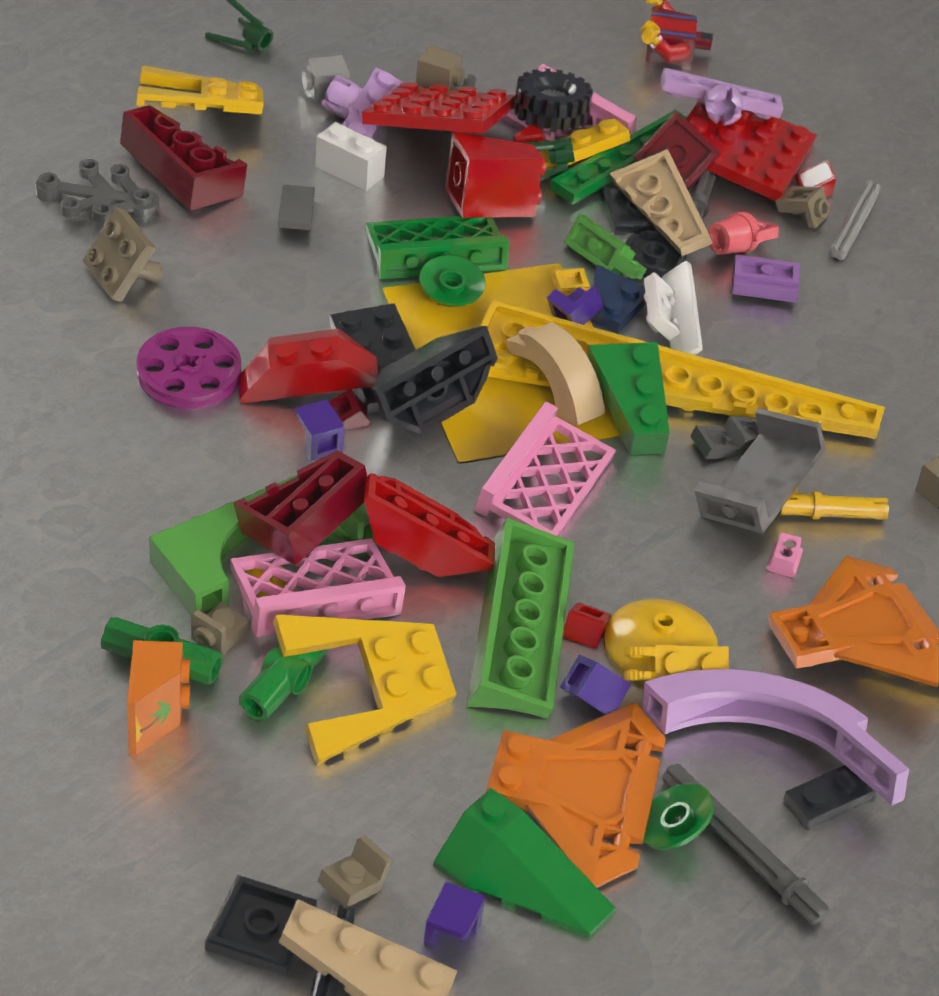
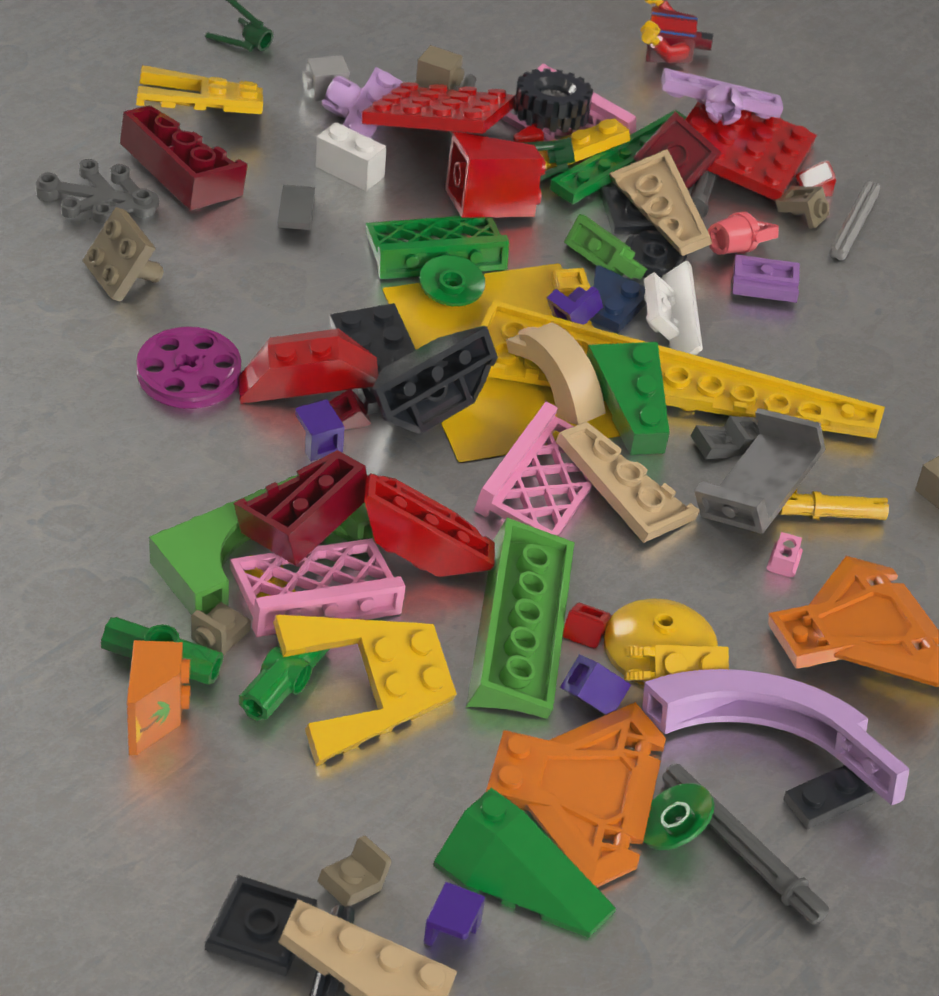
none -> tan wing [556,422,700,543]

